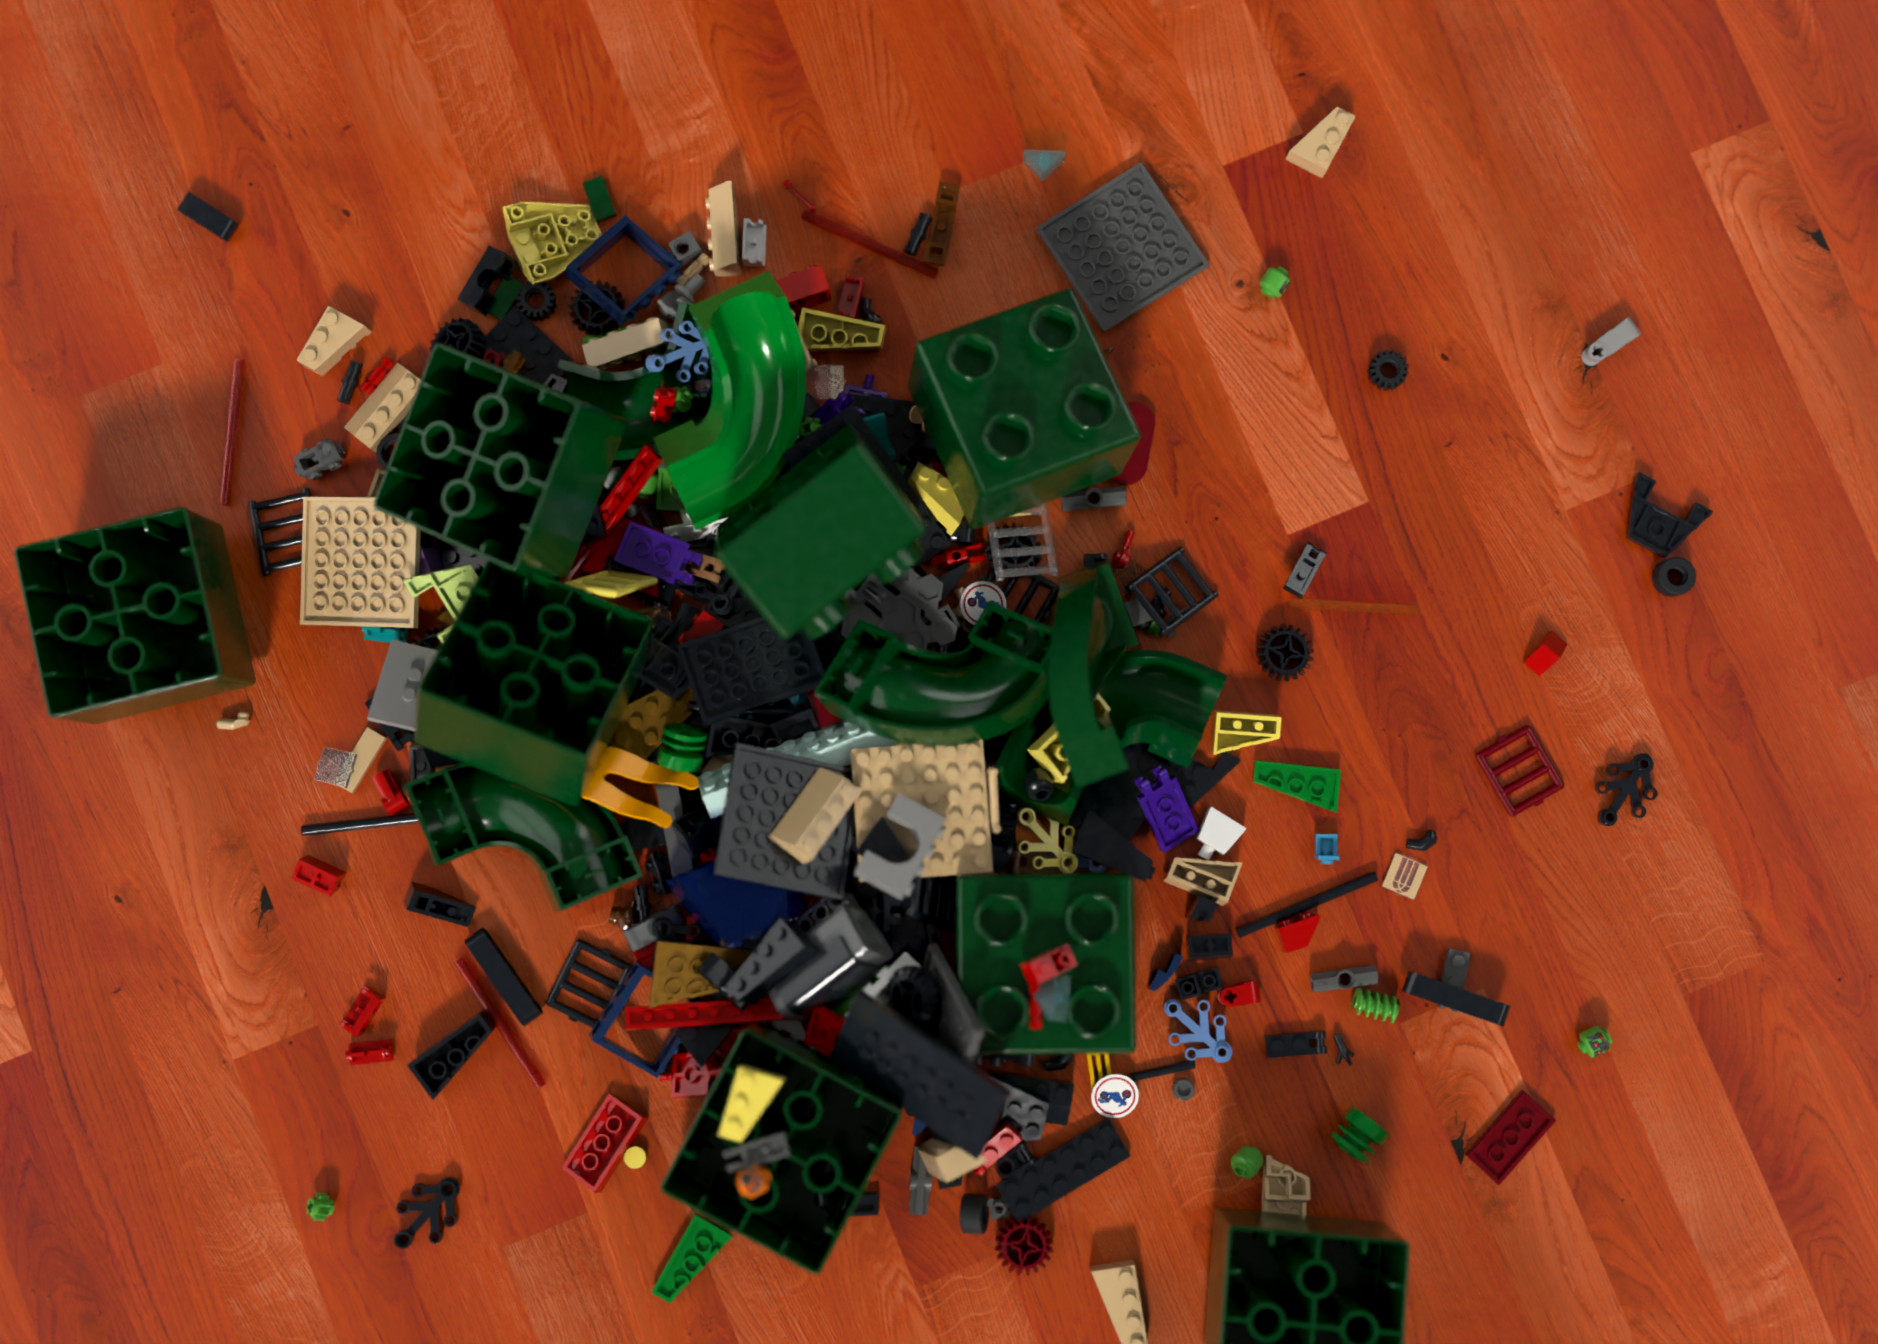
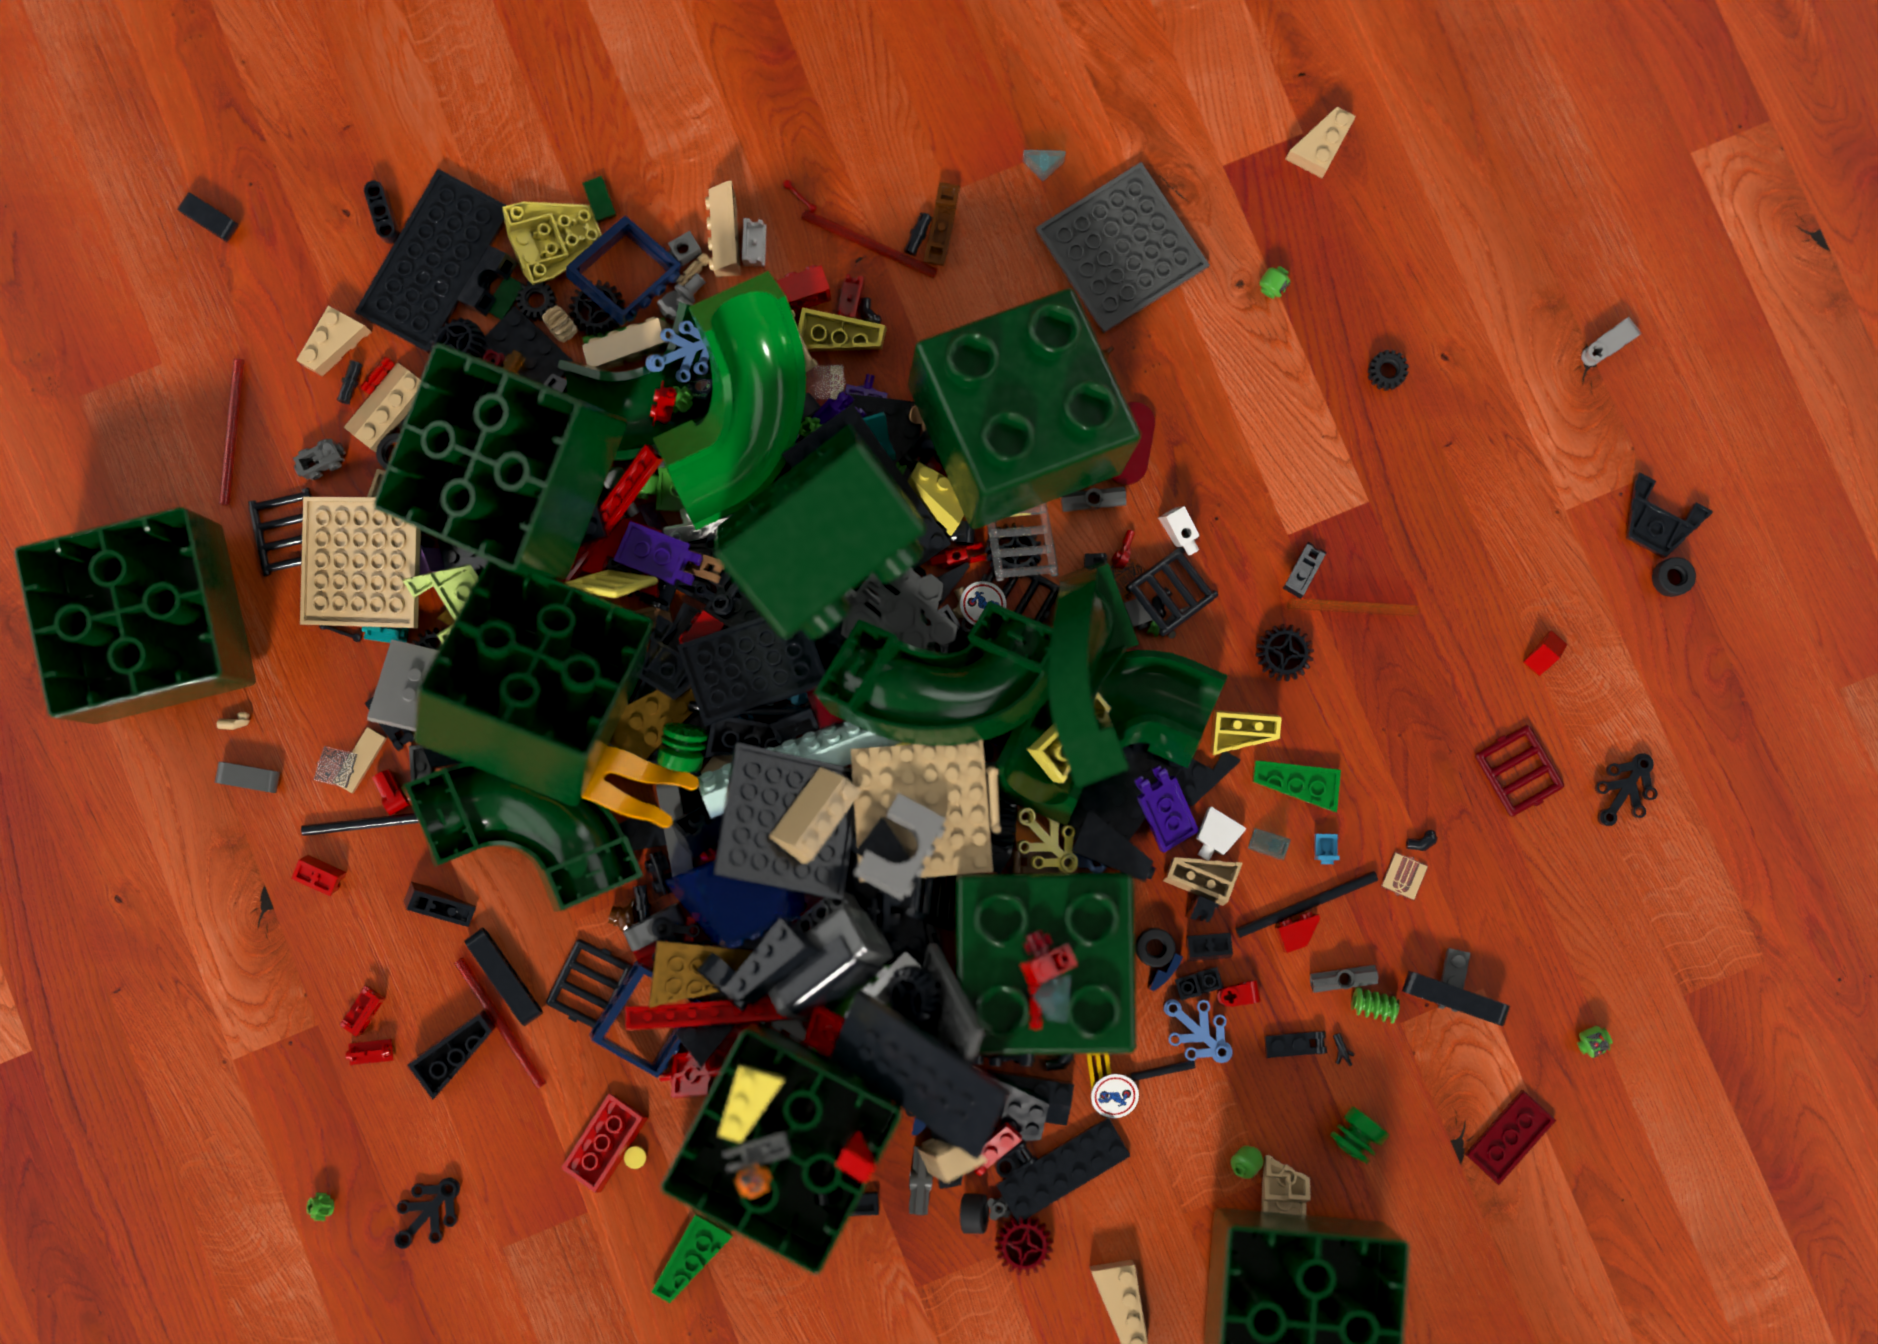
black head [1023,768,1054,801] -> none
dark grey tile [1172,1078,1195,1101] -> none
none -> dark grey beam [214,761,281,793]
none -> black hinge [319,625,362,642]
none -> black plate [355,169,507,354]
none -> black beam [364,180,400,244]
none -> tan gear [542,305,577,343]
none -> red slope [836,1132,877,1183]
none -> dark red gear [1024,930,1053,958]
none -> black tyre [1135,928,1175,967]
none -> white torso [1158,506,1200,556]
none -> clear light blue slope [1248,828,1291,860]

